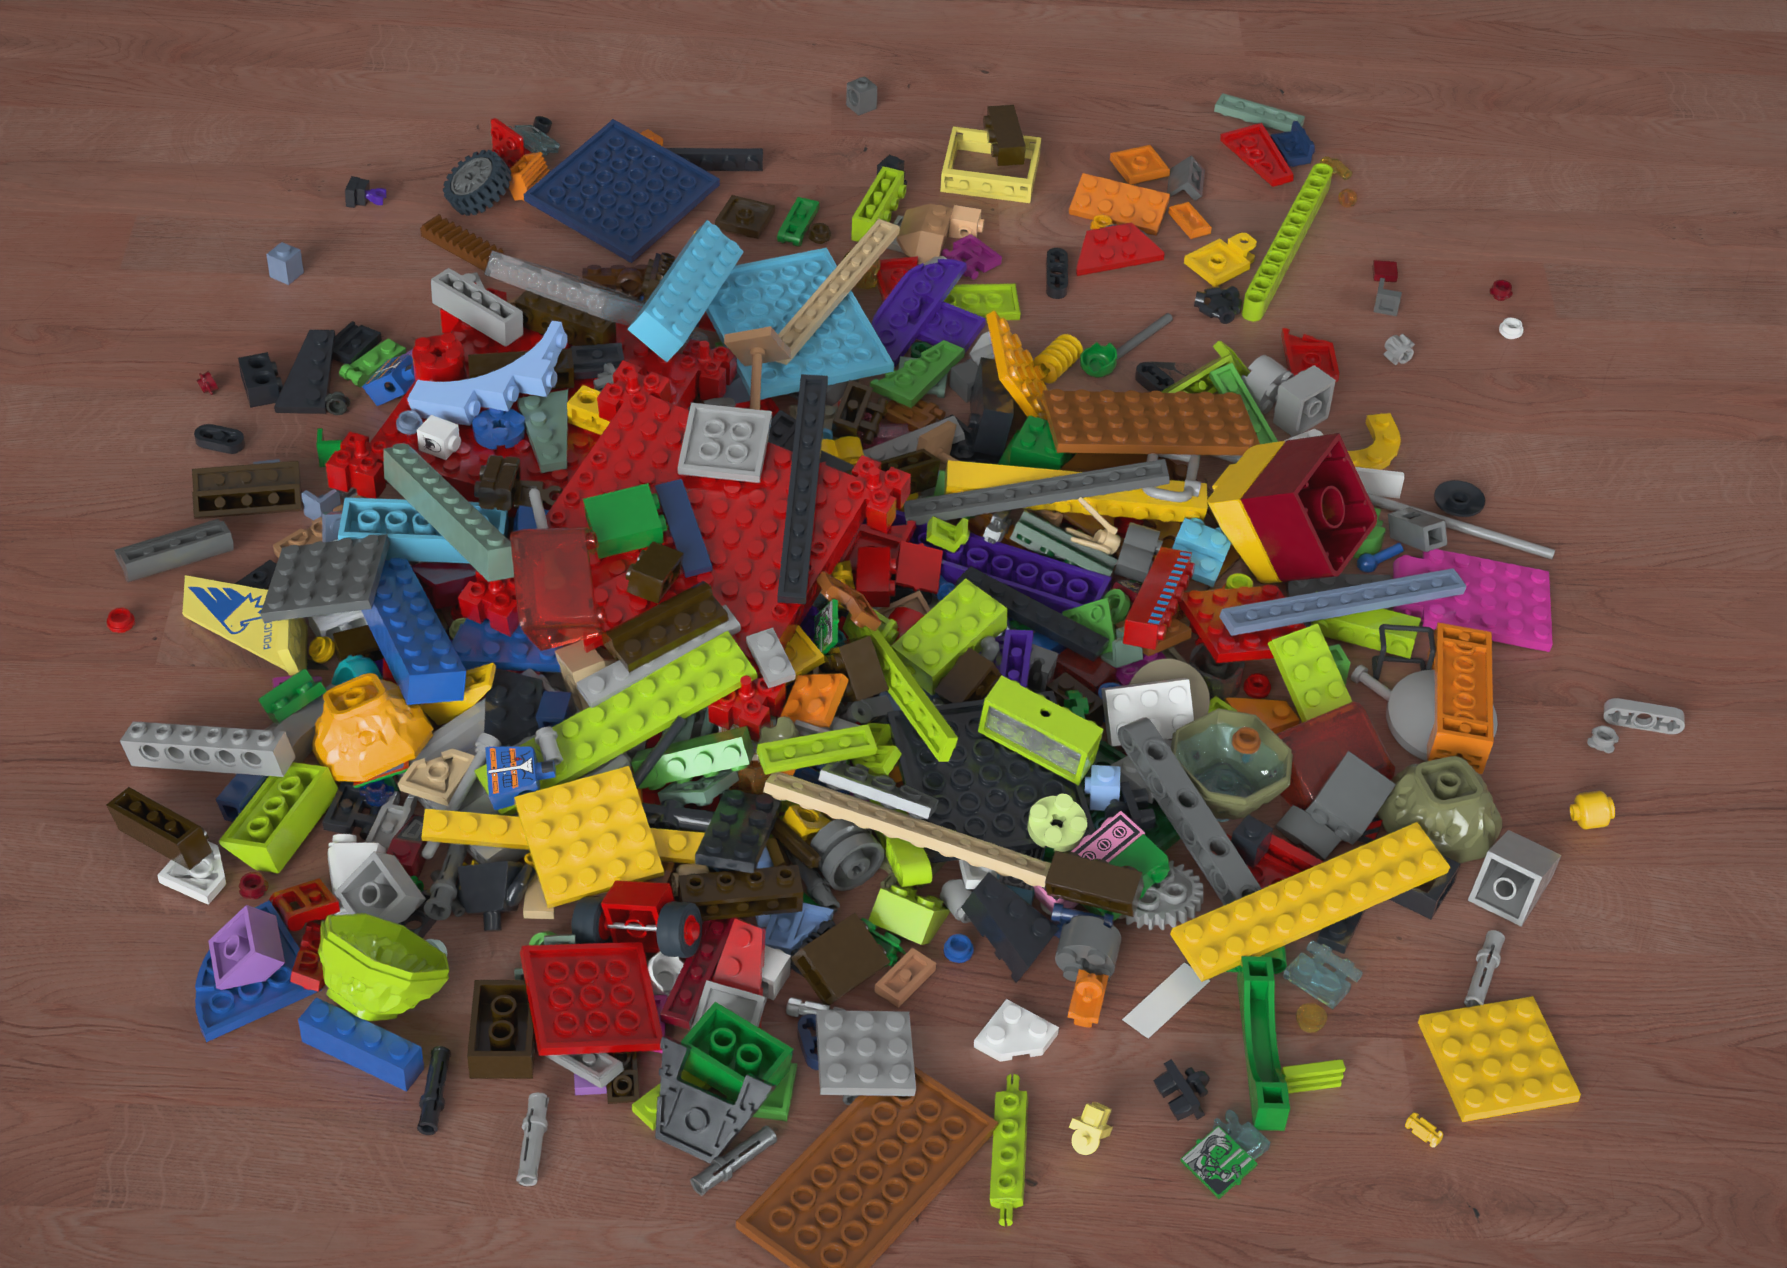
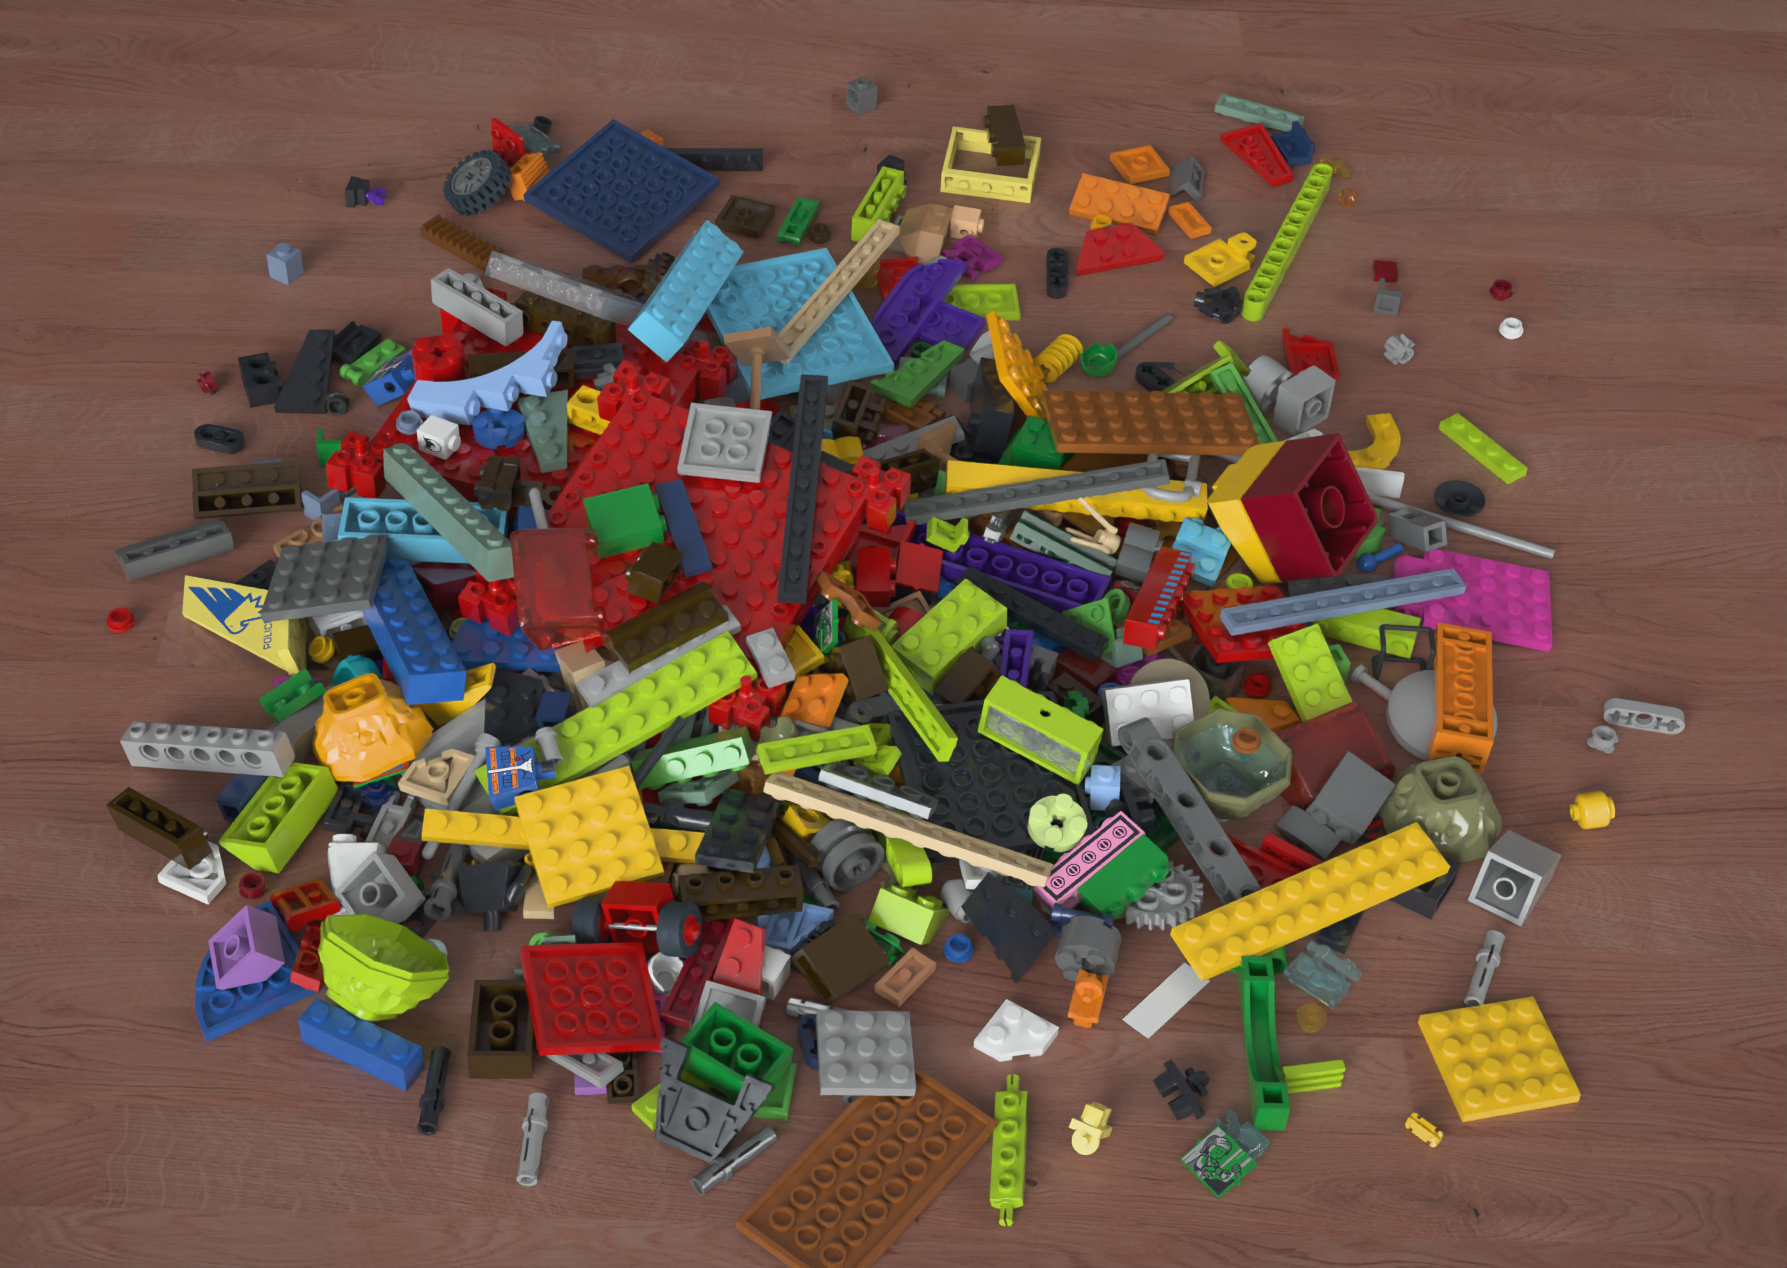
dark brown brick [1045,851,1144,917] -> none
black brick [1231,814,1273,868] -> none
none -> lime plate [1438,413,1528,484]

